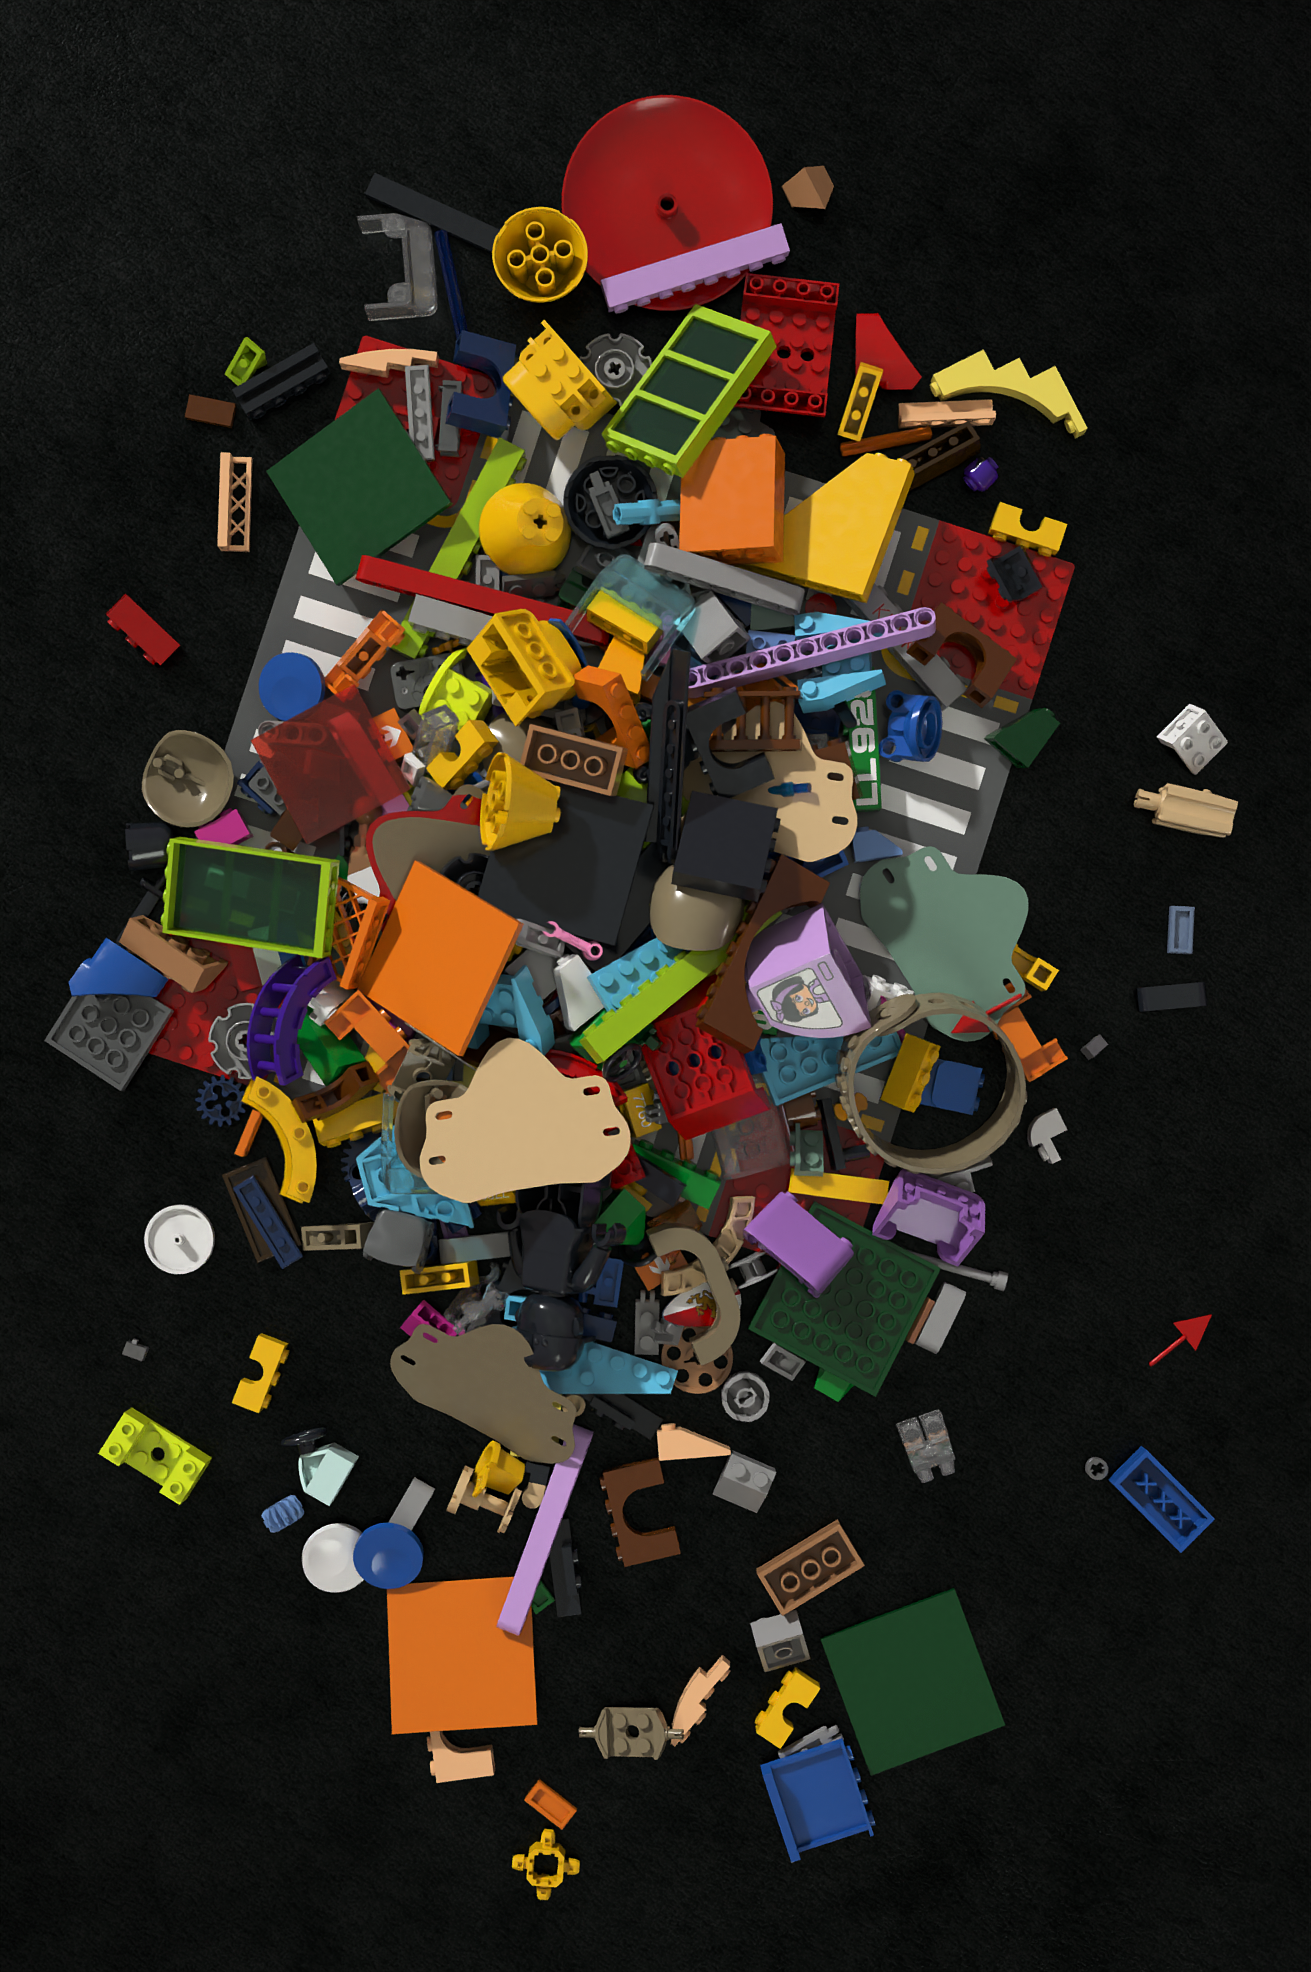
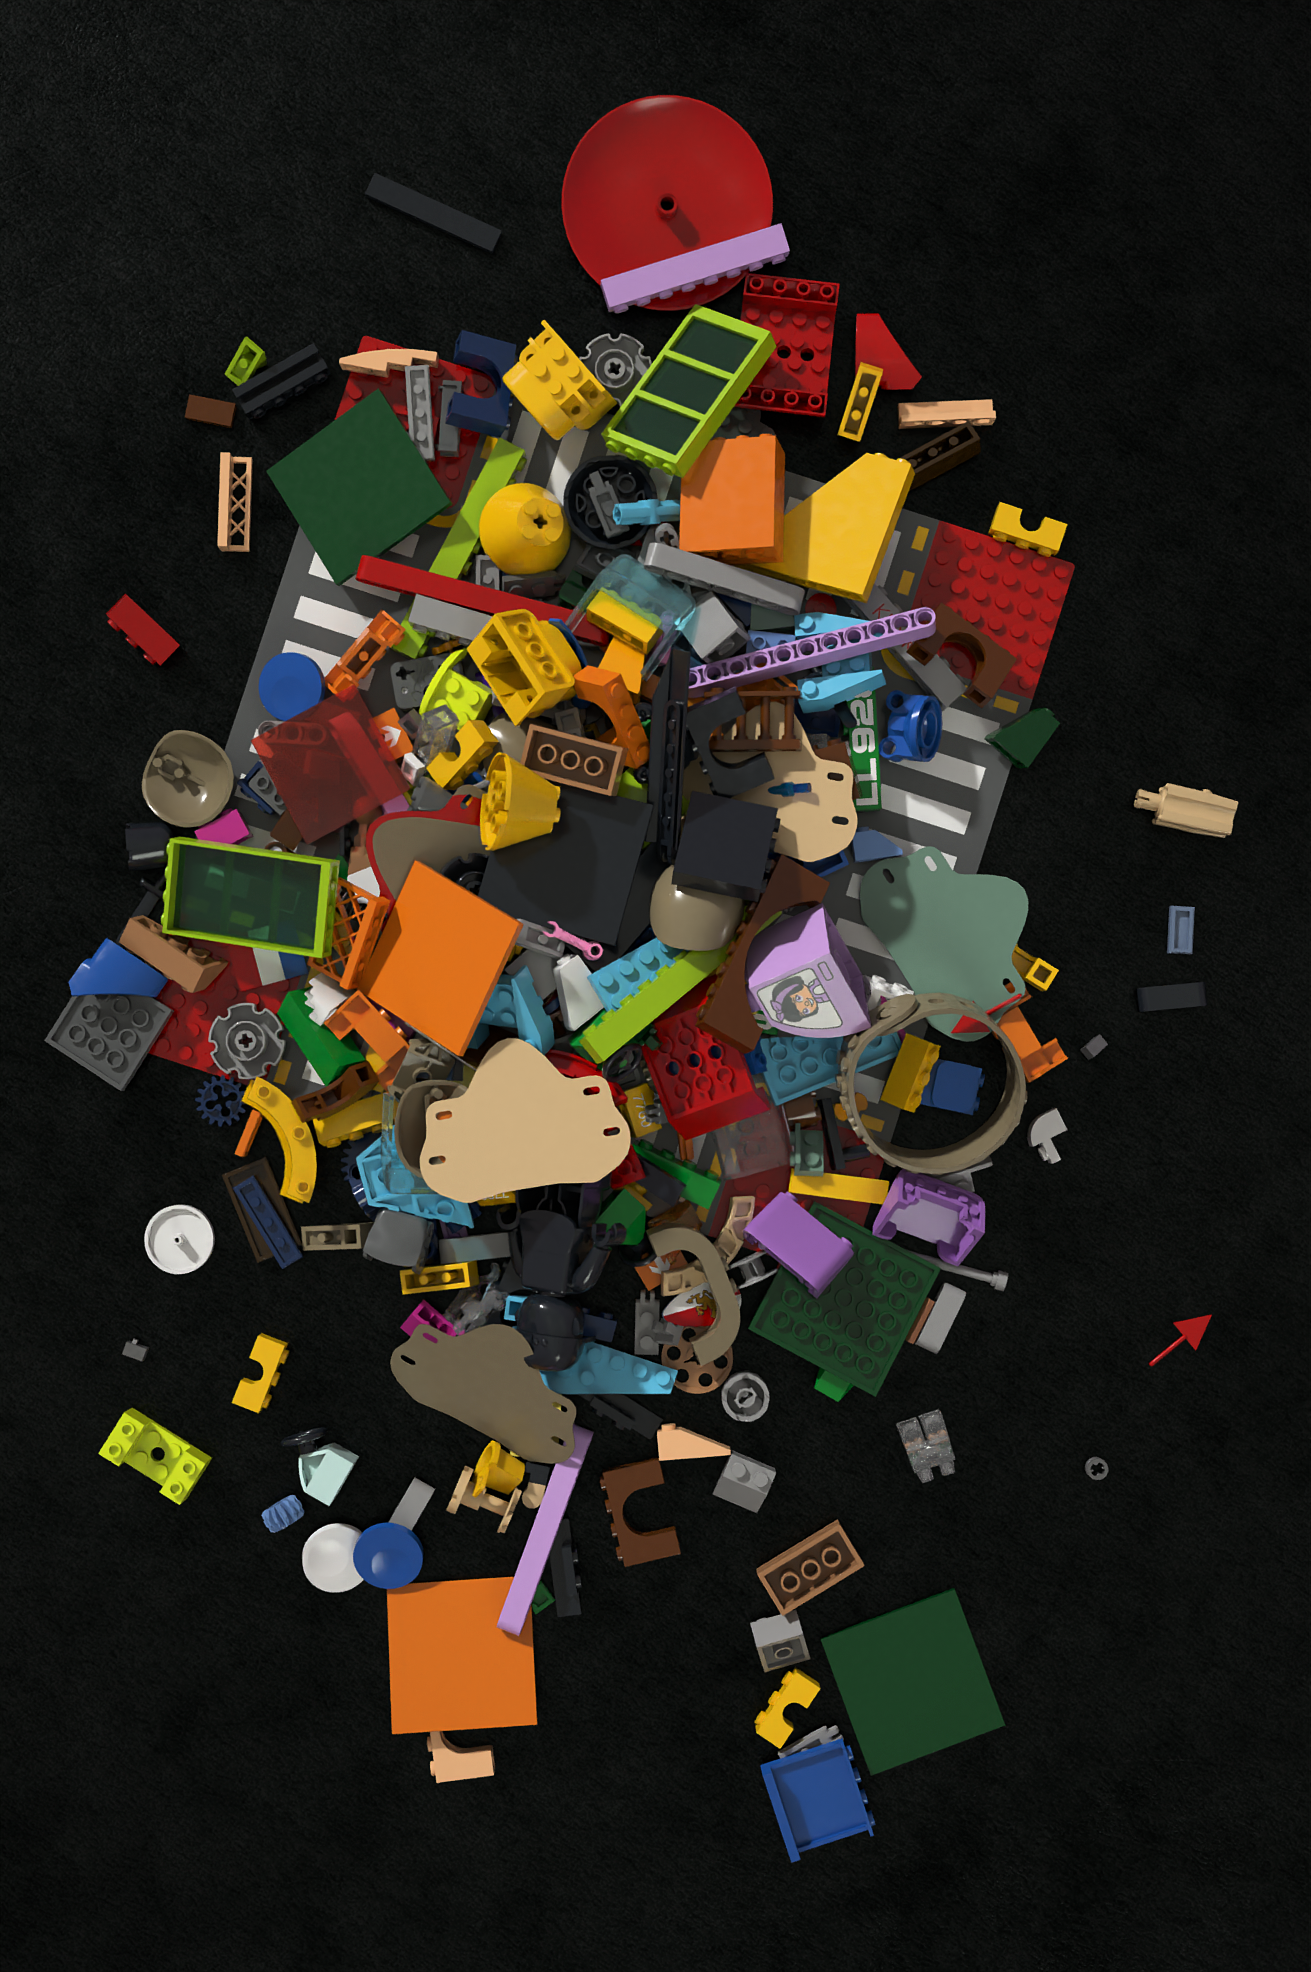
dark purple fence [247,954,337,1086] -> none
clear windscreen [357,213,438,321] -> none
clear blue axle [435,230,469,368] -> none
yellow cone [492,207,588,303] -> none
yellow piece [512,1829,580,1900] -> none
orange tile [524,1779,577,1830] -> none
tan tile [561,1394,585,1417] -> none
blue plate [577,1257,624,1307] -> none
dark tan plate [579,1707,684,1760] -> none
light nougat slope [671,1655,730,1746] -> none
light grey slope [760,1342,806,1381] -> none
medium nougat slope [782,166,834,209] -> none
orange axle [840,426,932,456] -> none
light yellow arch [930,350,1088,439] -> none
dark purple head [963,456,998,492] -> none
black bracket [987,545,1045,602] -> none
blue brick [1108,1446,1215,1553] -> none
white bracket [1157,704,1228,775] -> none

